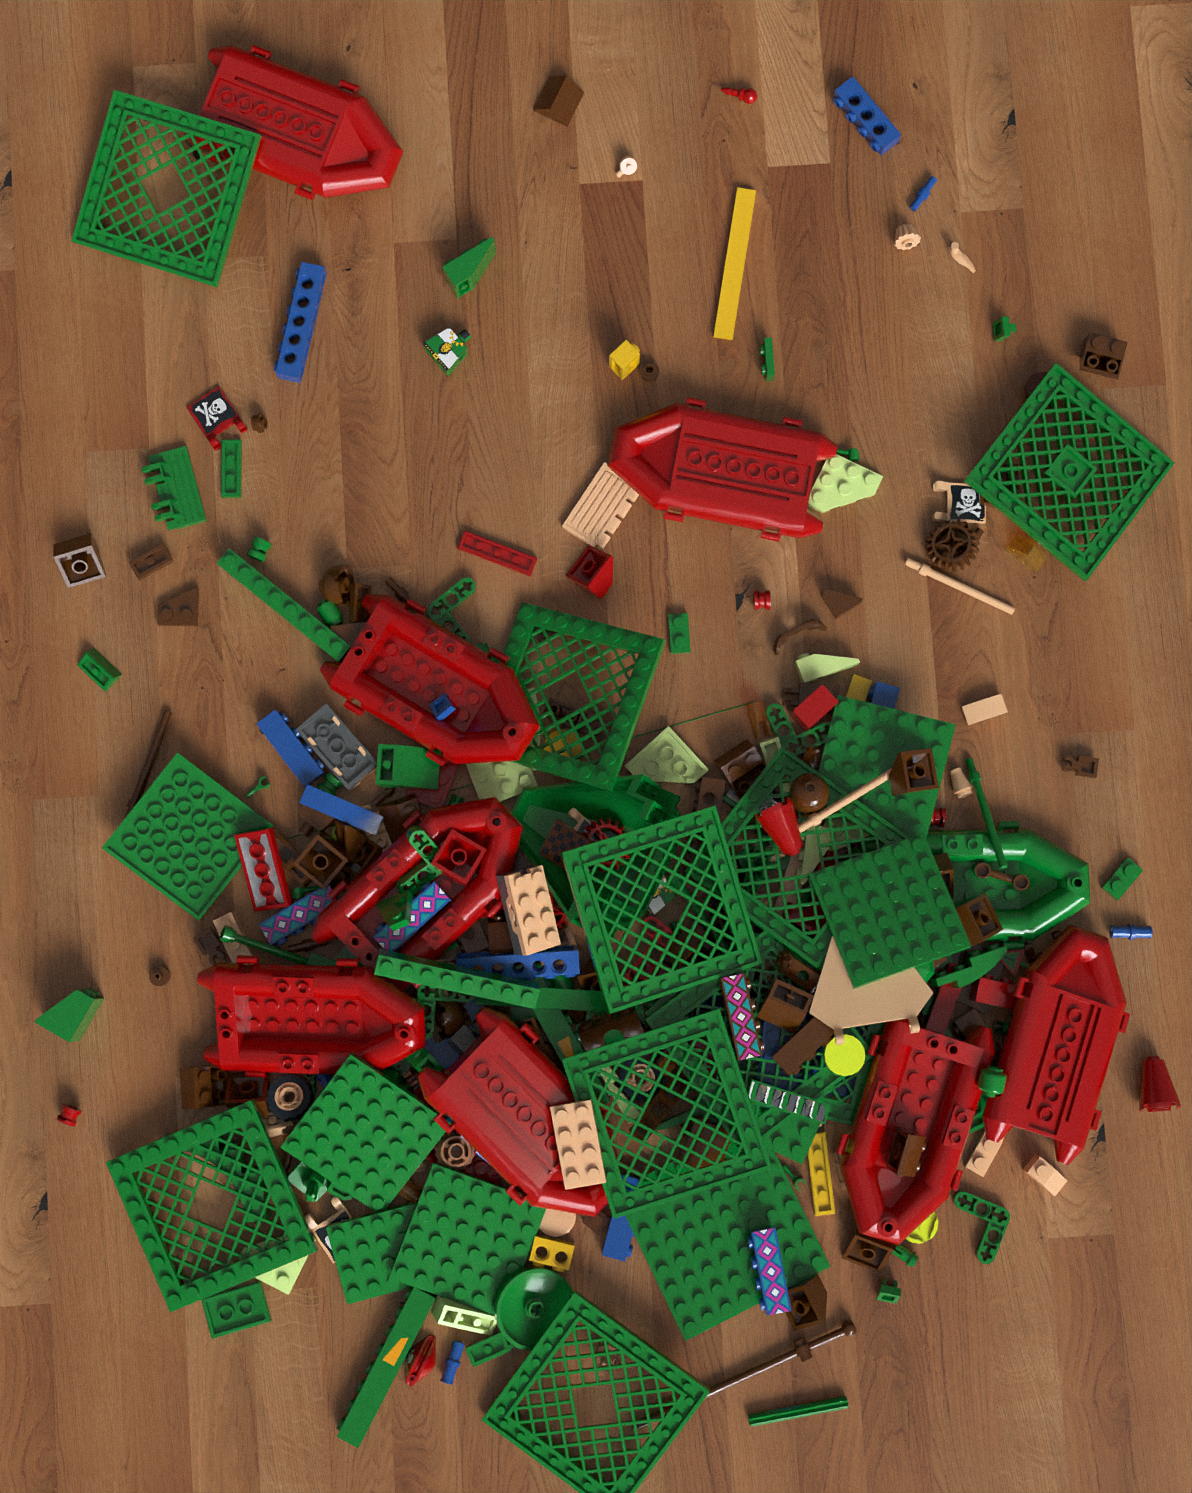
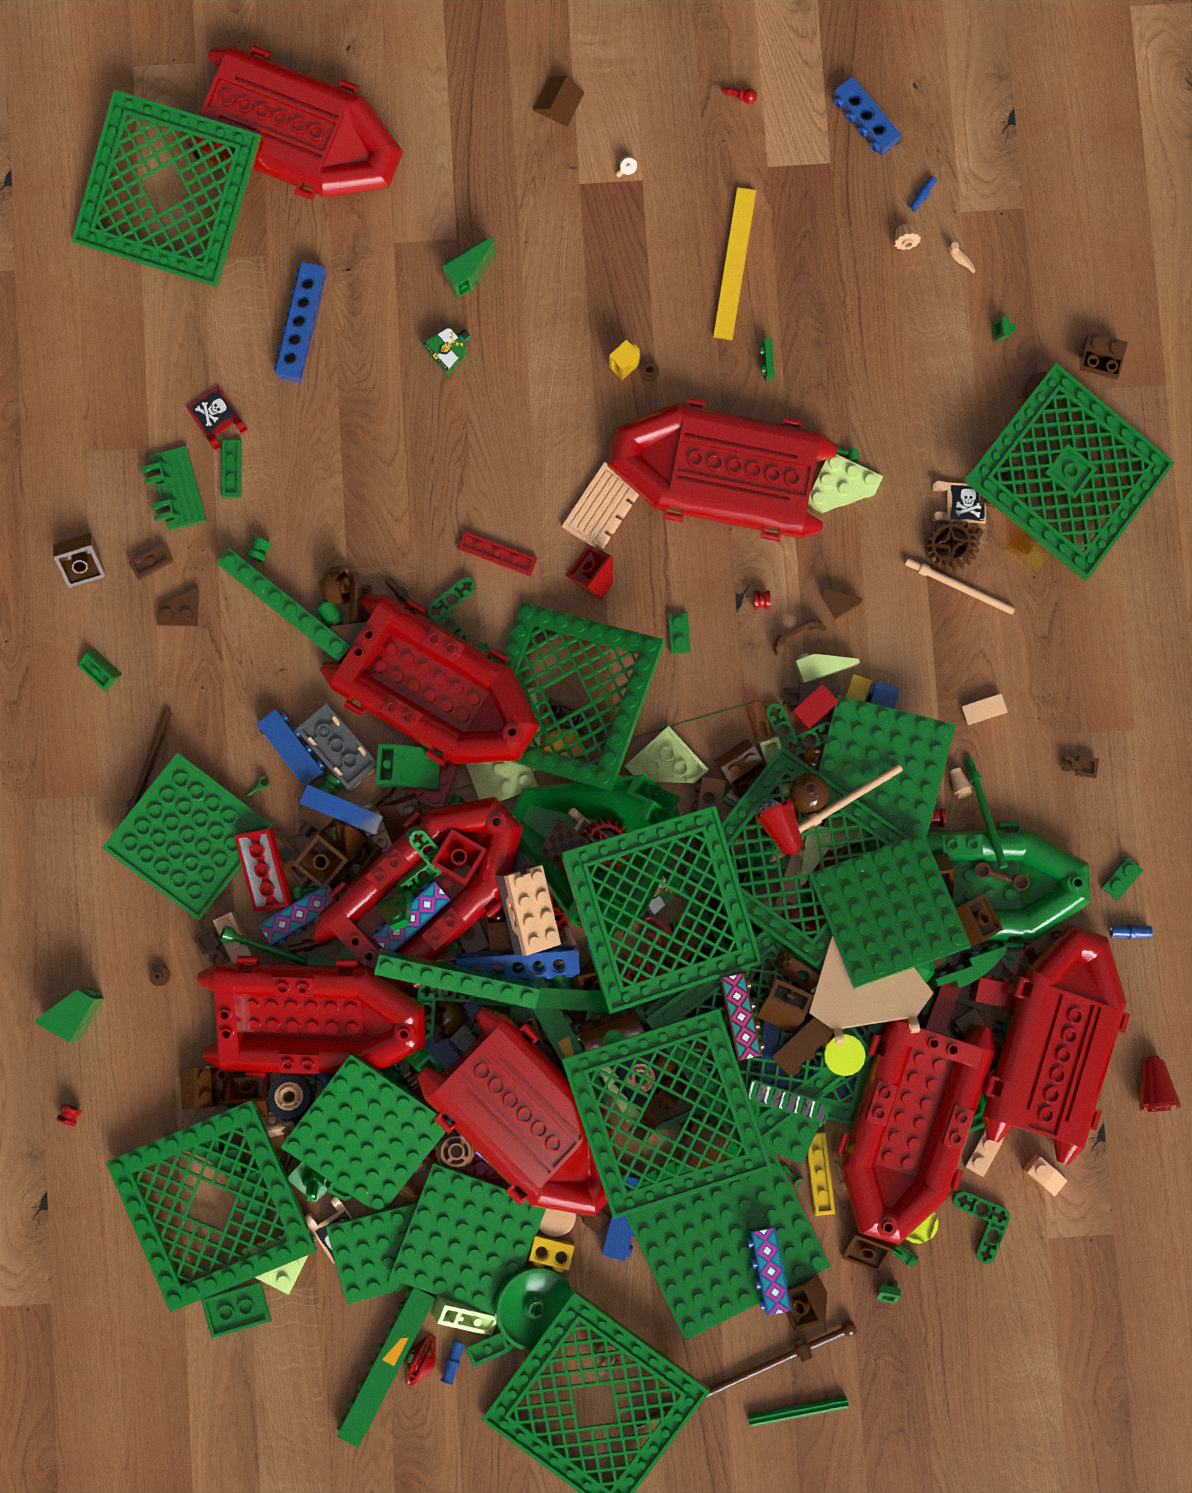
reddish brown plate [251,413,268,433] -> none
blue plate [430,693,456,720] -> none
light nougat plate [550,1099,607,1190] -> none
reddish brown slope [886,1127,926,1177] -> none
reddish brown slope [889,748,939,796] -> none
green head [977,1065,1007,1097] -> none

